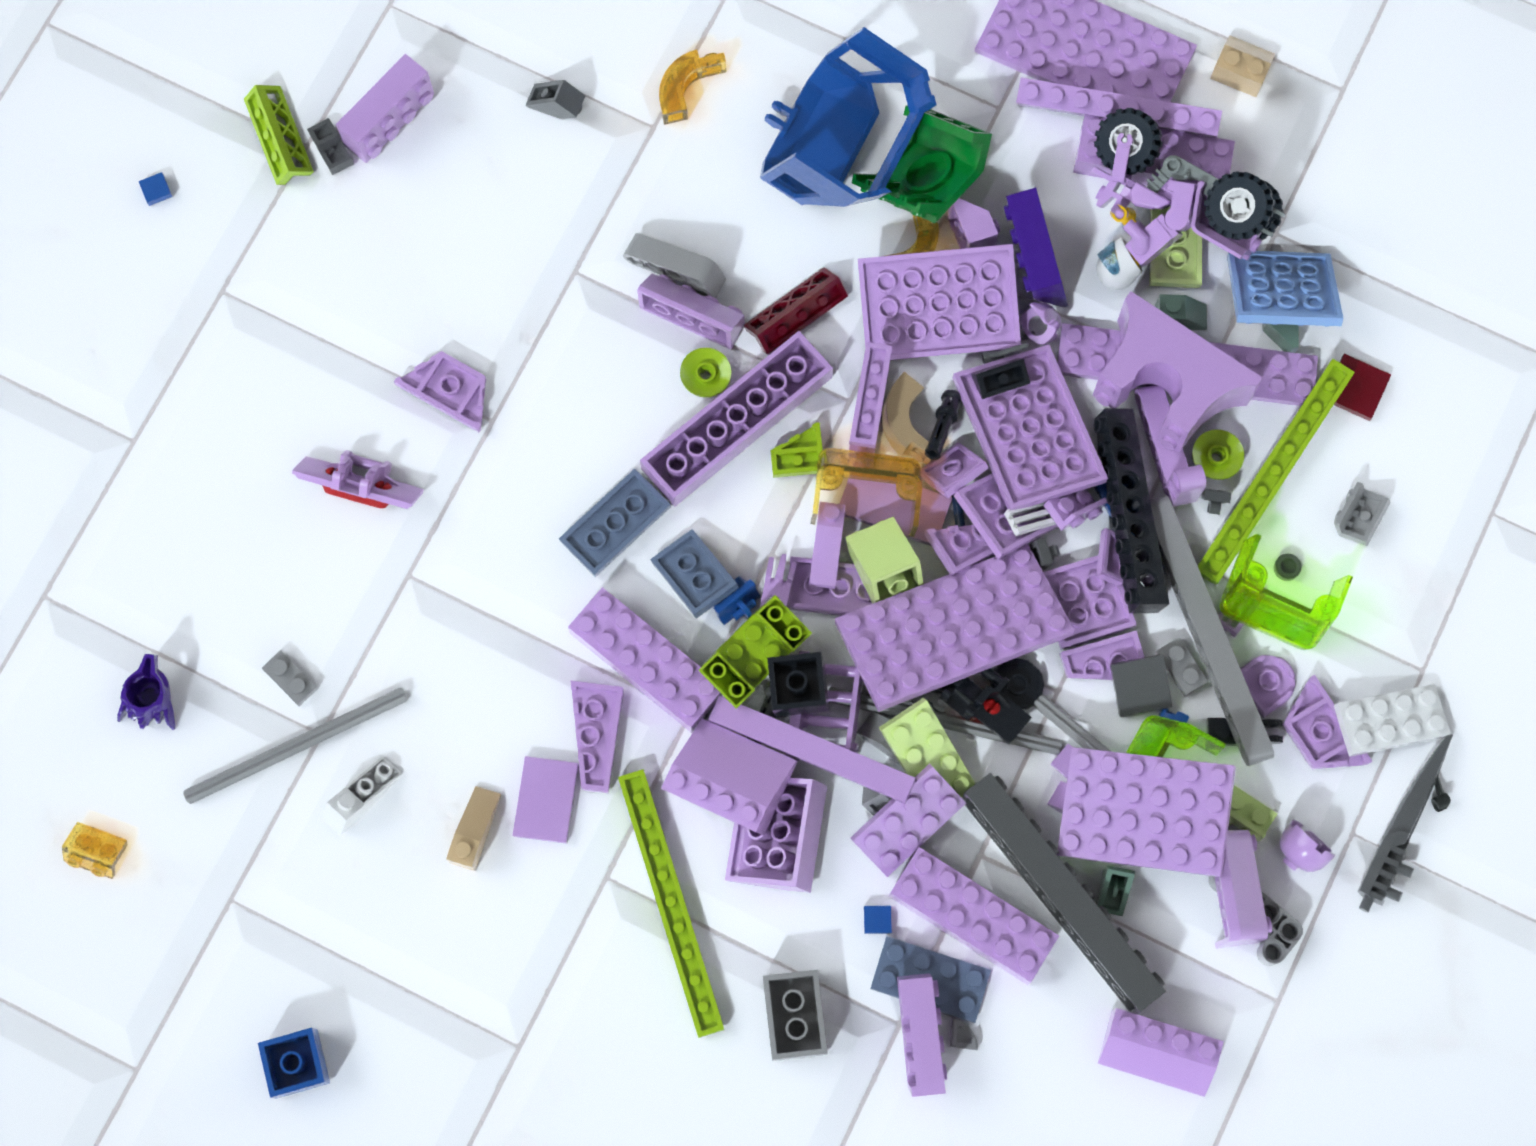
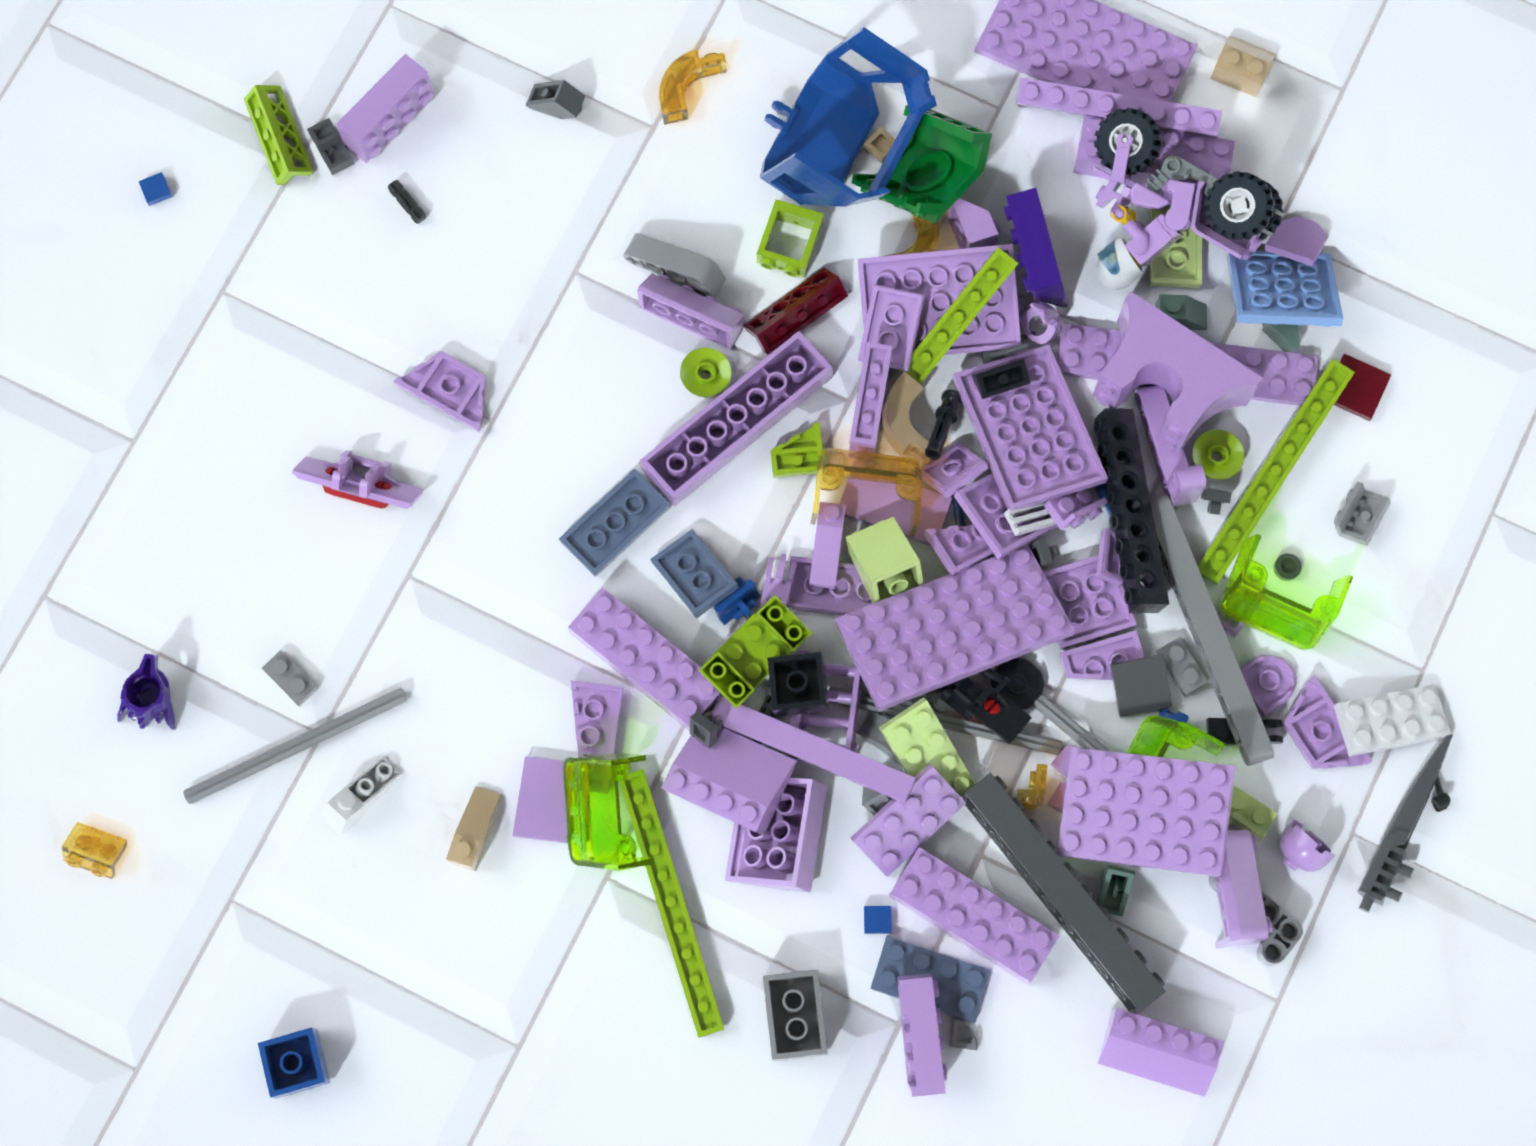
none -> pearl dark grey axle [388,180,426,224]
none -> clear neon green windscreen [563,753,653,871]
none -> dark grey tile [689,711,723,749]
none -> lime window [756,199,824,278]
none -> lavender tile [858,284,925,372]
none -> tan plate [863,127,895,163]
none -> lime plate [900,247,1019,385]
none -> clear yellow bracket [1016,764,1048,810]
none -> lavender tile [1265,217,1325,266]

